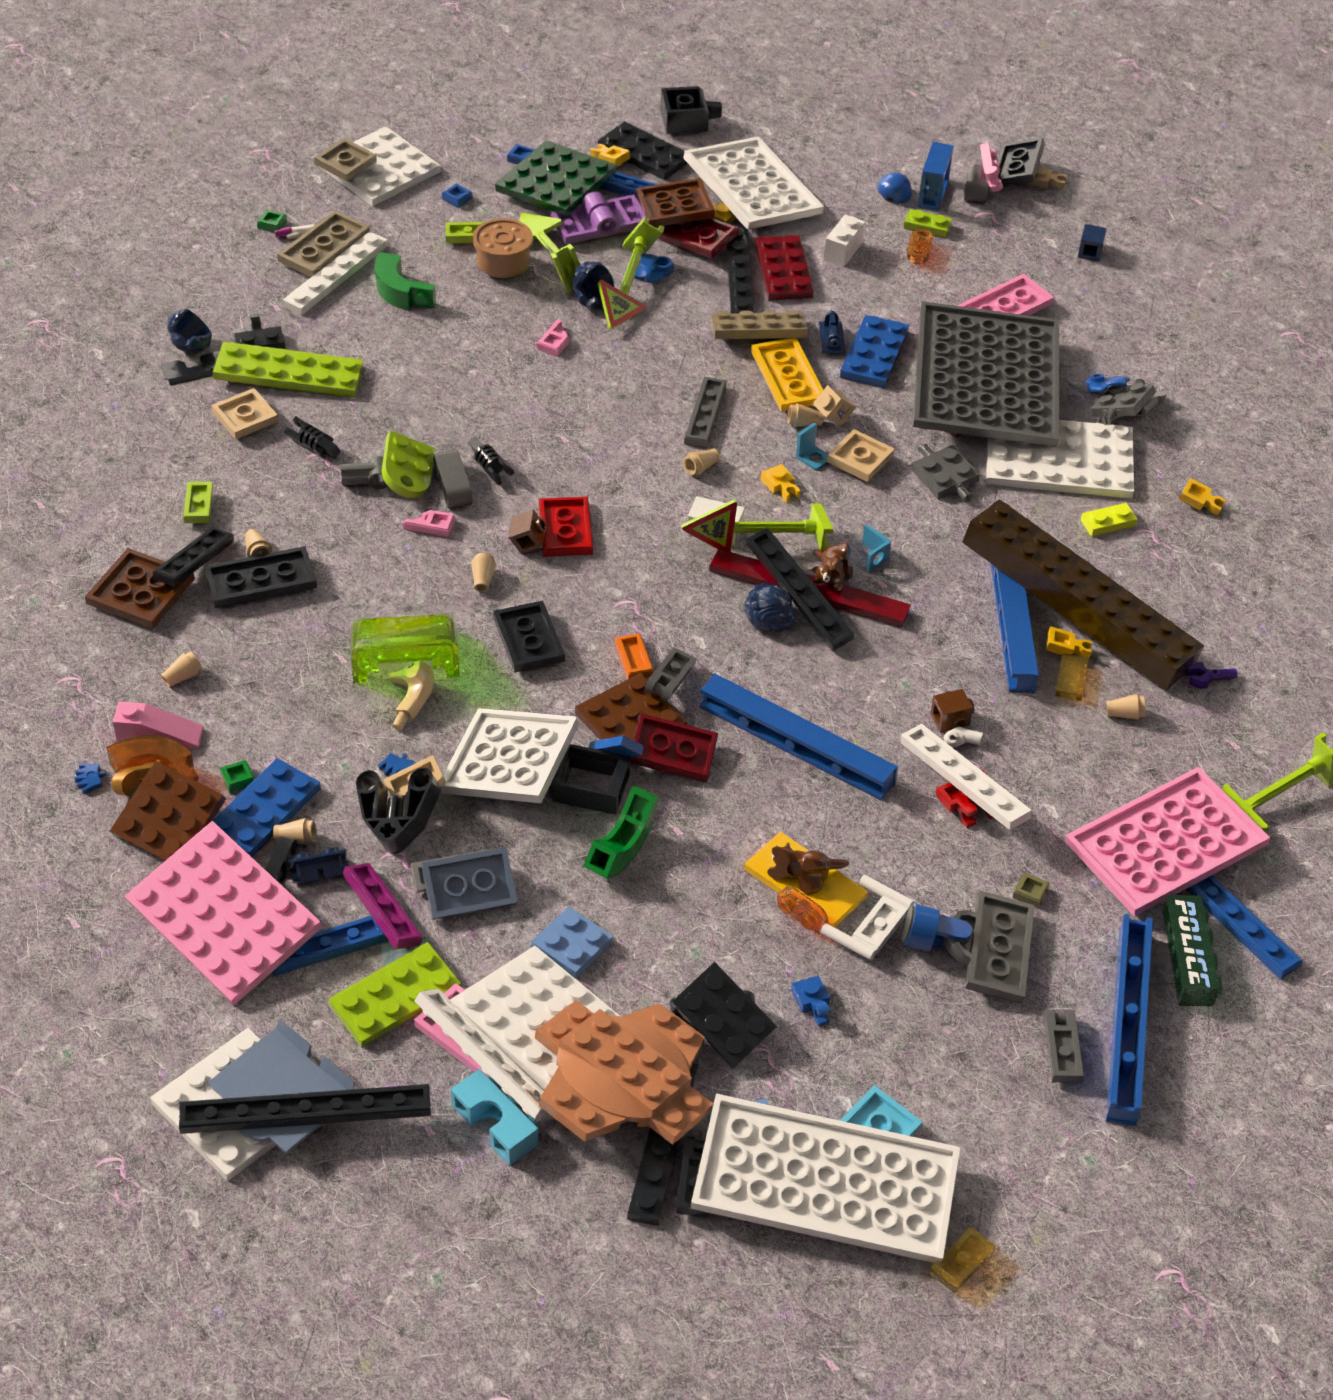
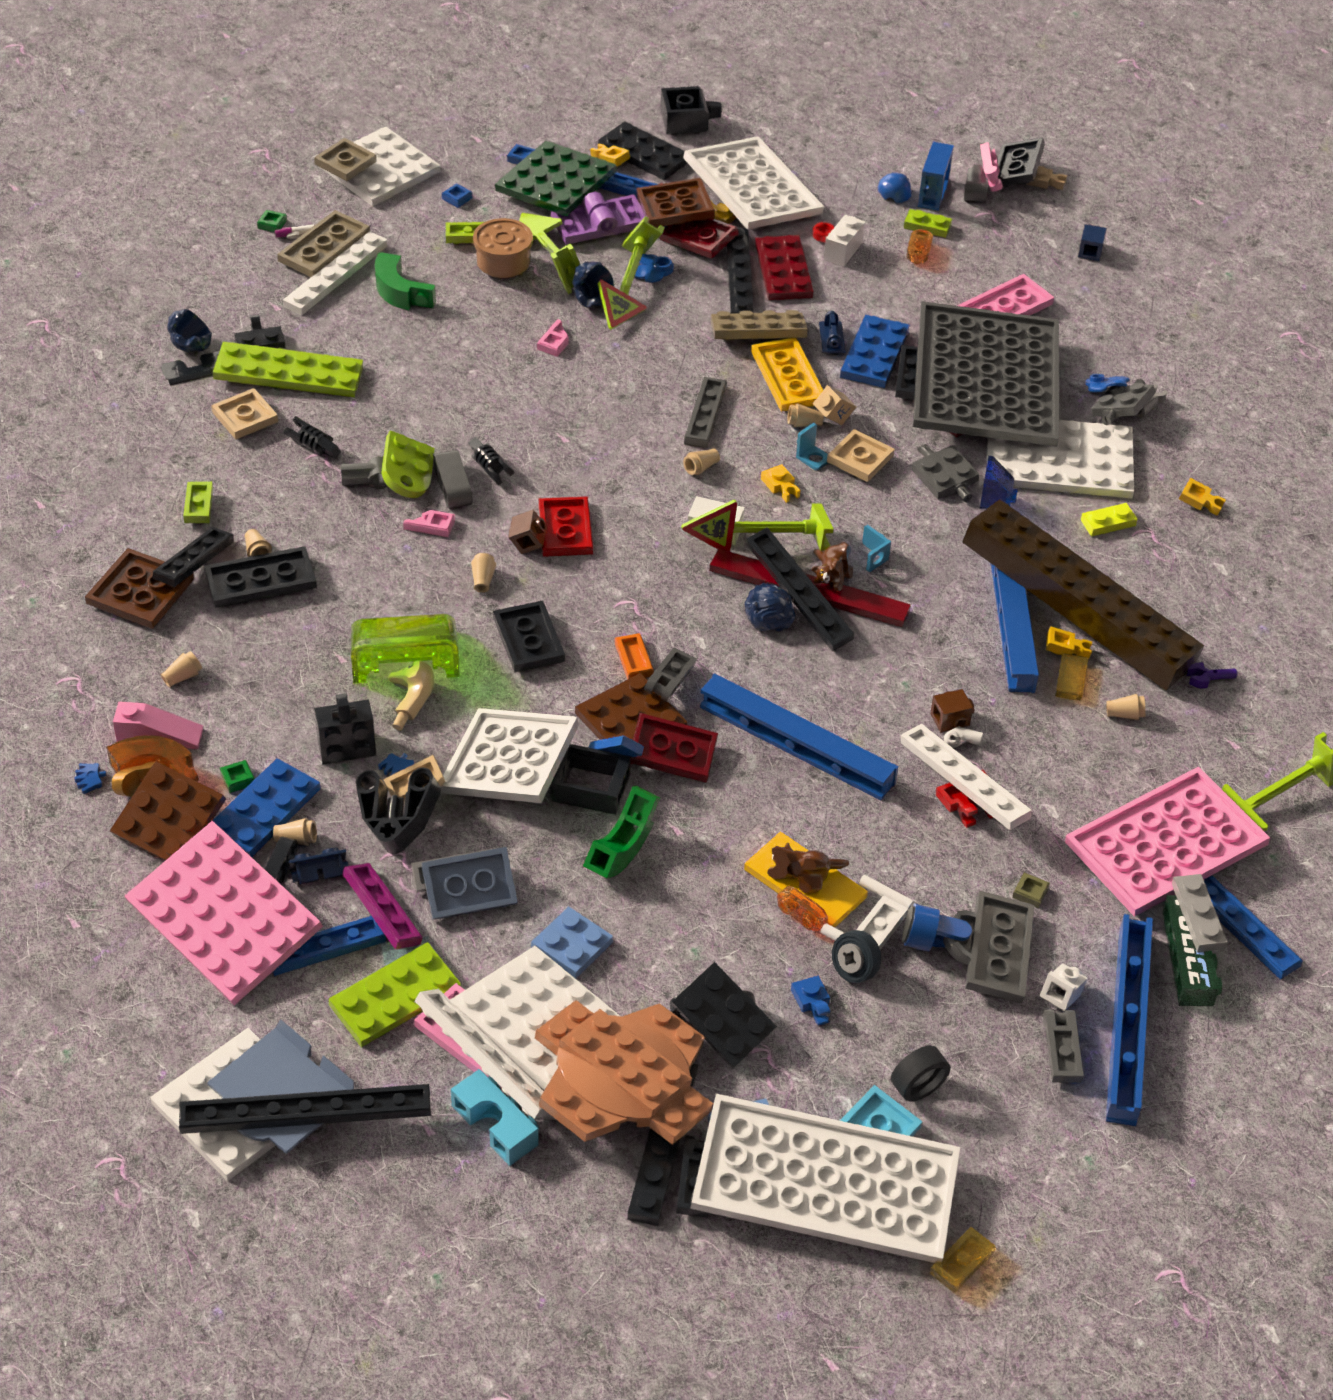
none -> black hinge [314,693,377,765]
none -> red tile [813,222,835,242]
none -> black wheel [832,930,881,983]
none -> black tyre [891,1045,951,1102]
none -> black plate [895,345,918,400]
none -> clear blue slope [980,455,1018,509]
none -> white brick [1040,963,1088,1011]
none -> light grey plate [1172,874,1227,952]

